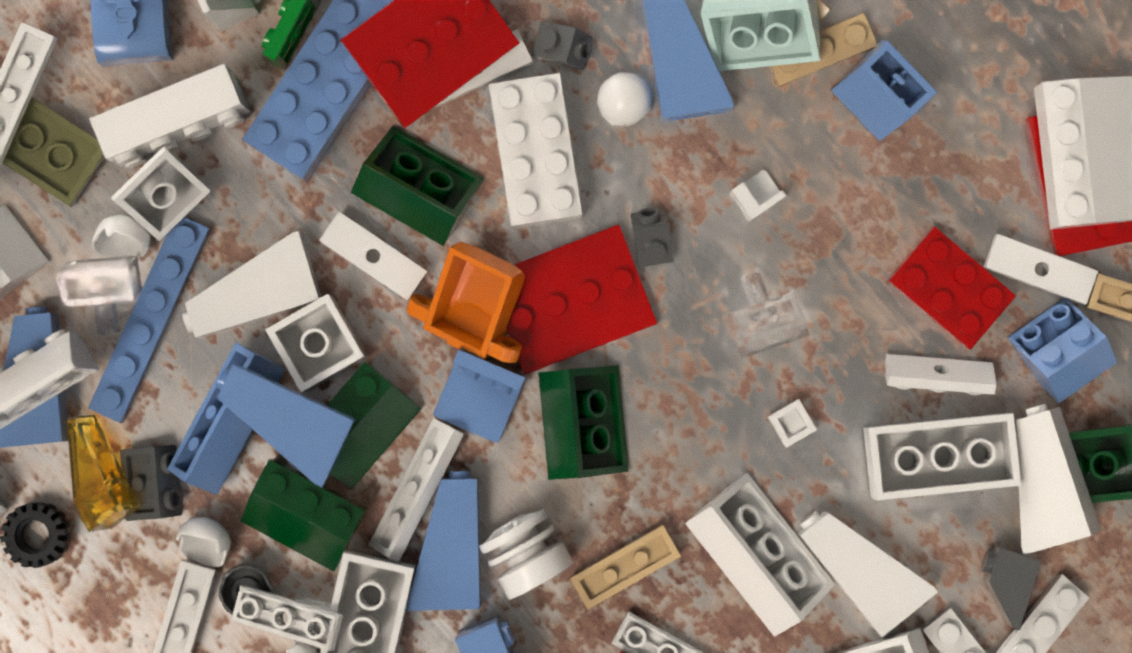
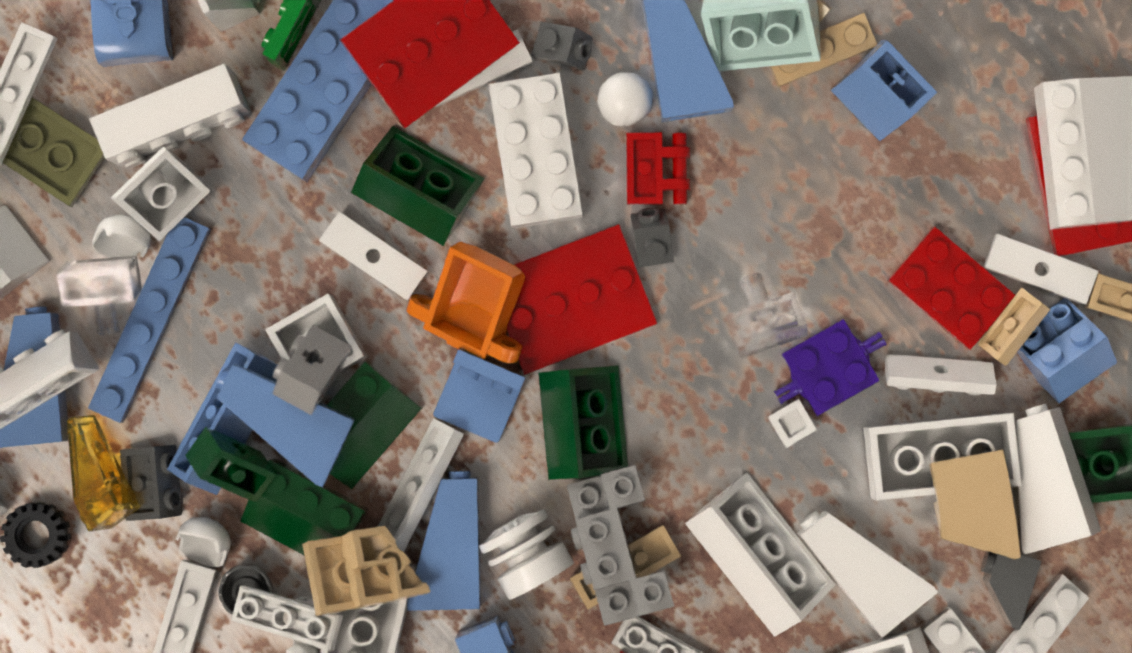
white slope [182,231,322,339] -> none
white panel [729,170,787,222] -> none
none -> dark green brick [185,427,277,503]
none -> light grey brick [272,325,351,415]
none -> tan slope [302,526,430,616]
none -> light grey bracket [566,465,674,626]
none -> red plate [626,132,691,205]
none -> dark purple plate [774,319,887,417]
none -> tan slope [929,450,1021,559]
none -> tan plate [978,288,1051,366]

